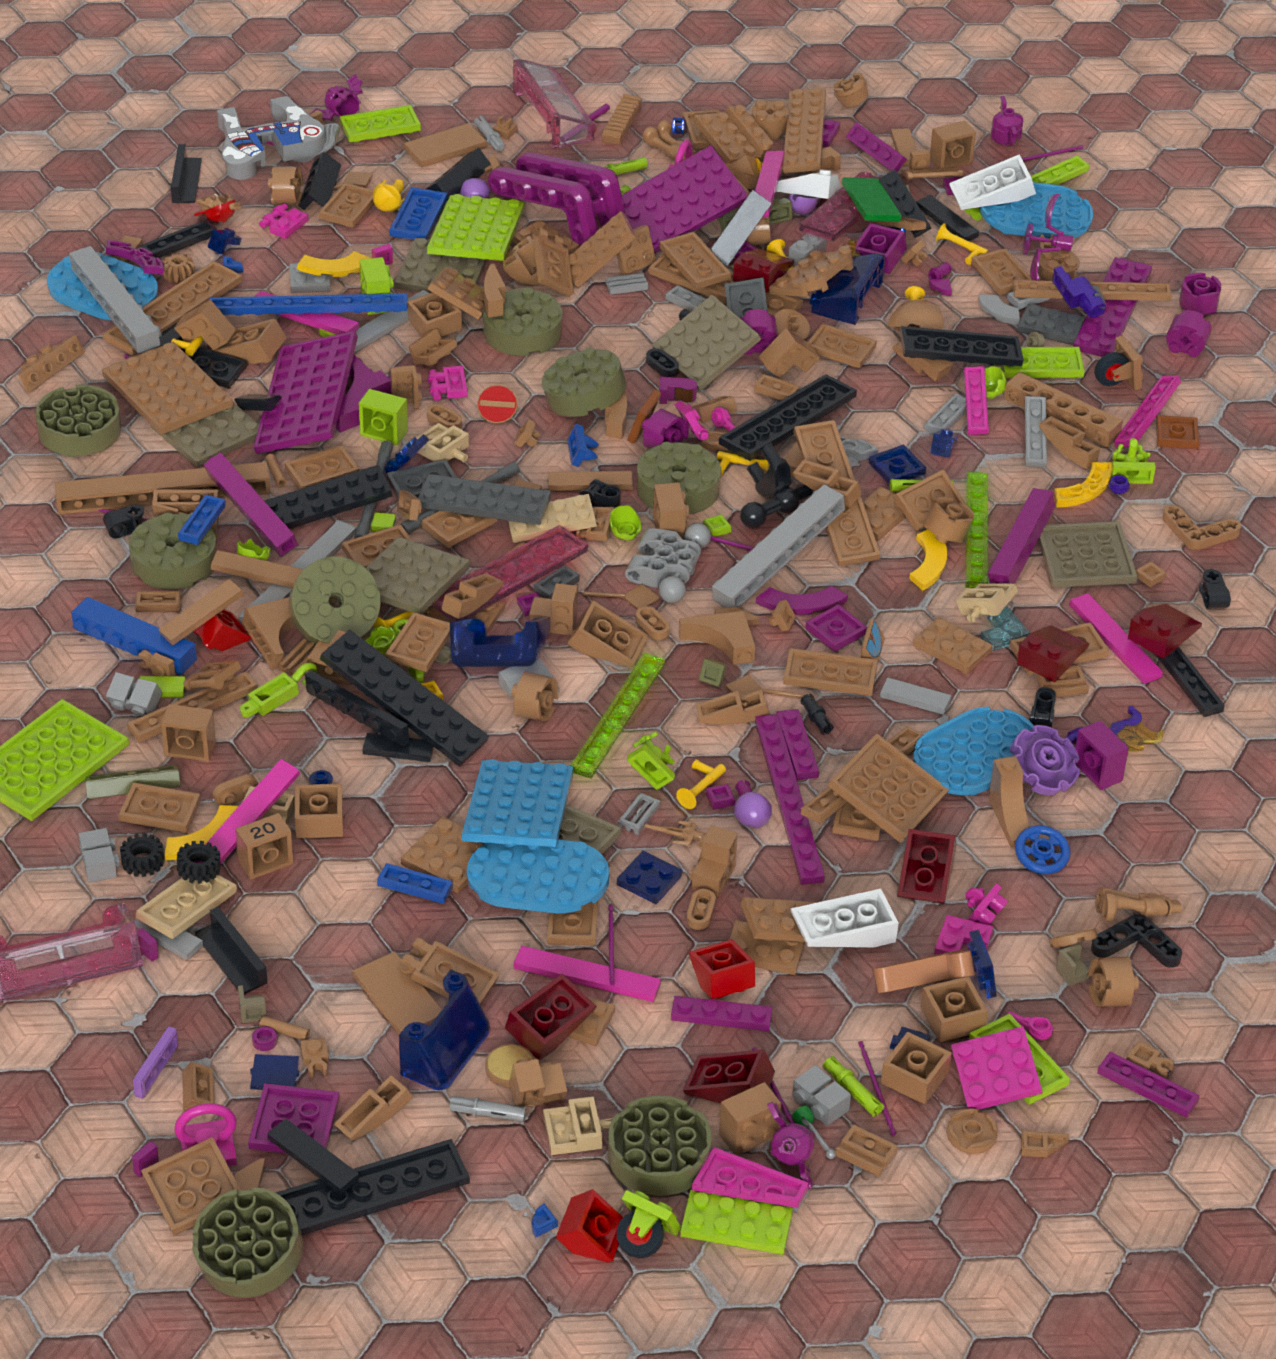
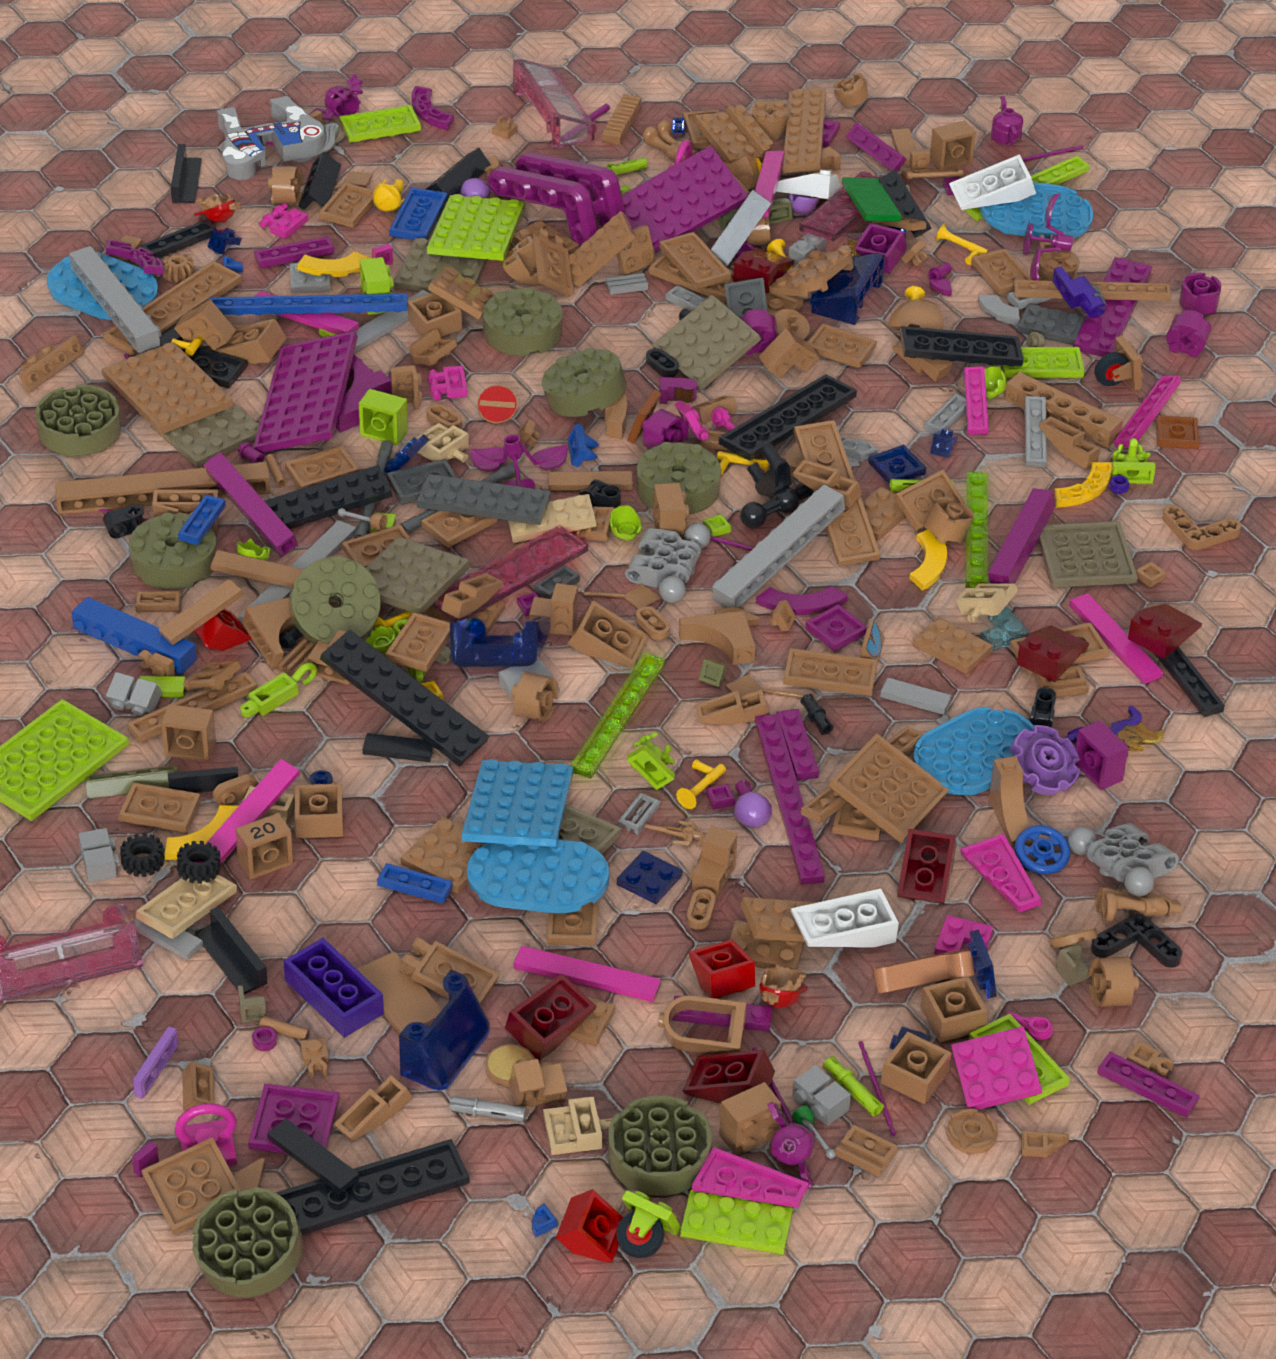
magenta tile [135,928,159,962] -> none
black slope [234,394,281,411] -> none
clear blue piece [250,1054,299,1090] -> none
black plate [305,670,410,747] -> none
medium nougat plate [397,490,422,521] -> none
medium nougat tile [404,123,487,167] -> none
light grey axle [474,115,505,152] -> none
medium nougat slope [484,264,505,318] -> none
magenta piece [608,904,615,985] -> none
medium nougat plate [754,374,800,400] -> none
black tile [916,195,979,241] -> none
dark pink hips [965,883,1008,925] -> none
black piece [1199,569,1231,609] -> none
none -> black tile [168,767,239,793]
none -> magenta pin [238,442,265,463]
none -> magenta plate [254,236,334,268]
none -> black pin [279,625,304,649]
none -> dark purple brick [283,938,384,1038]
none -> medium nougat hinge [338,508,387,531]
none -> magenta tile [412,86,454,130]
none -> magenta plant [471,435,568,489]
none -> medium nougat window [658,996,746,1054]
none -> medium nougat hair [760,964,807,1009]
none -> dark pink wing [960,834,1041,913]
none -> light grey connector [1067,823,1179,897]

